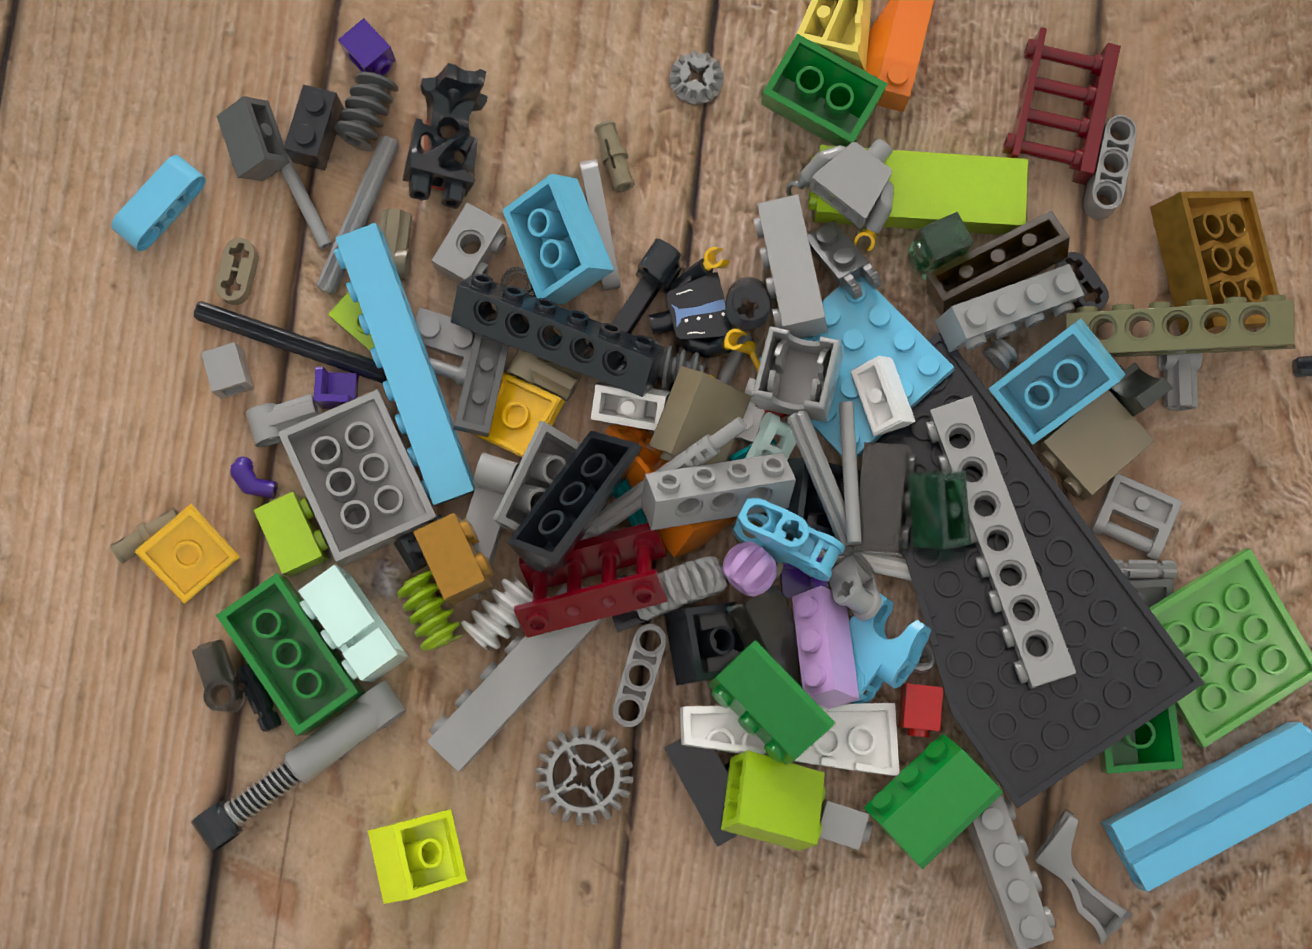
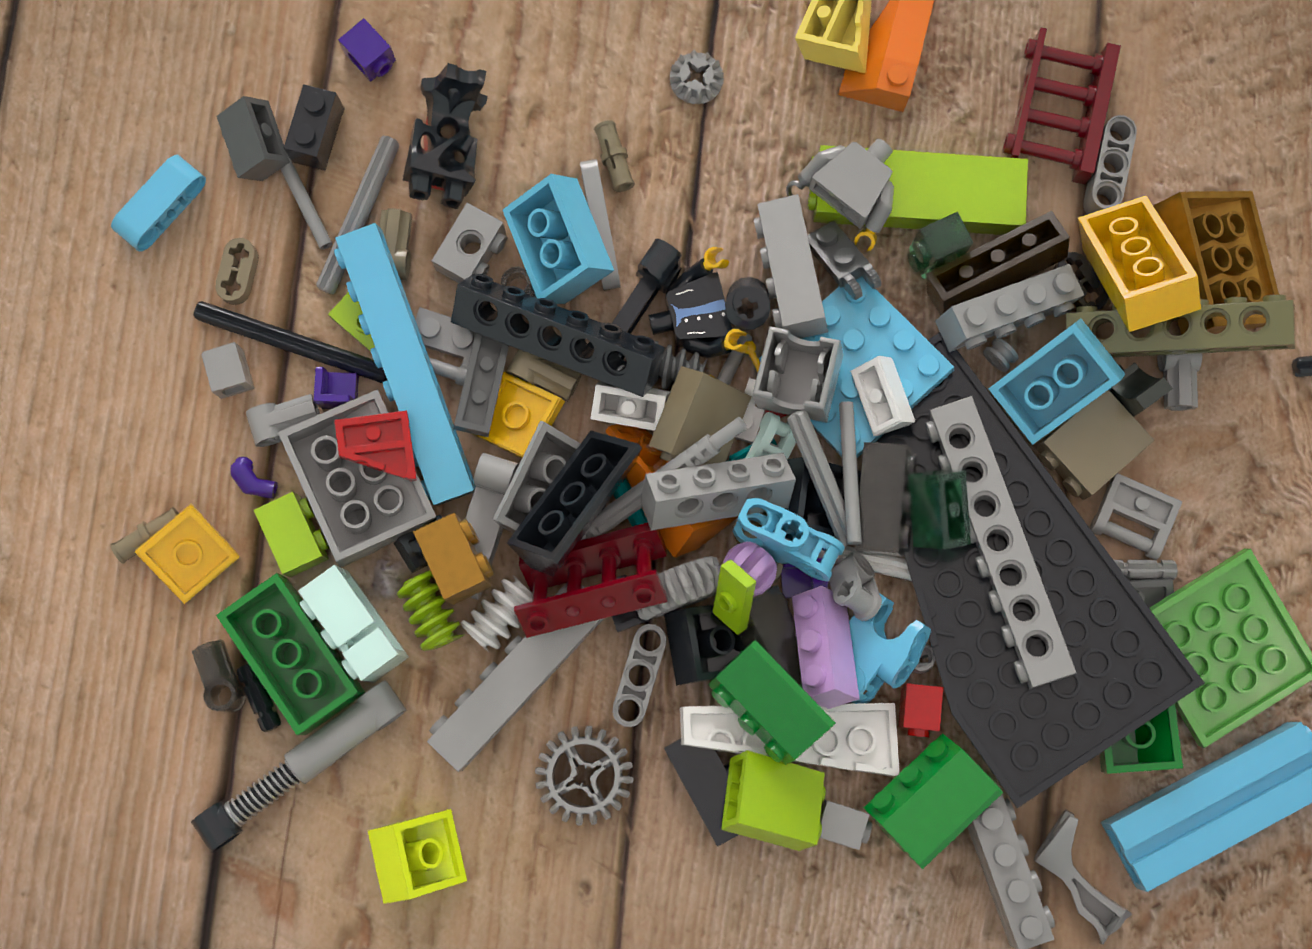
dark grey piece [334,72,398,151] -> none
green slope [762,33,888,147] -> none
none -> red wing [334,410,417,481]
none -> lime plate [713,559,756,635]
none -> yellow brick [1078,196,1201,332]

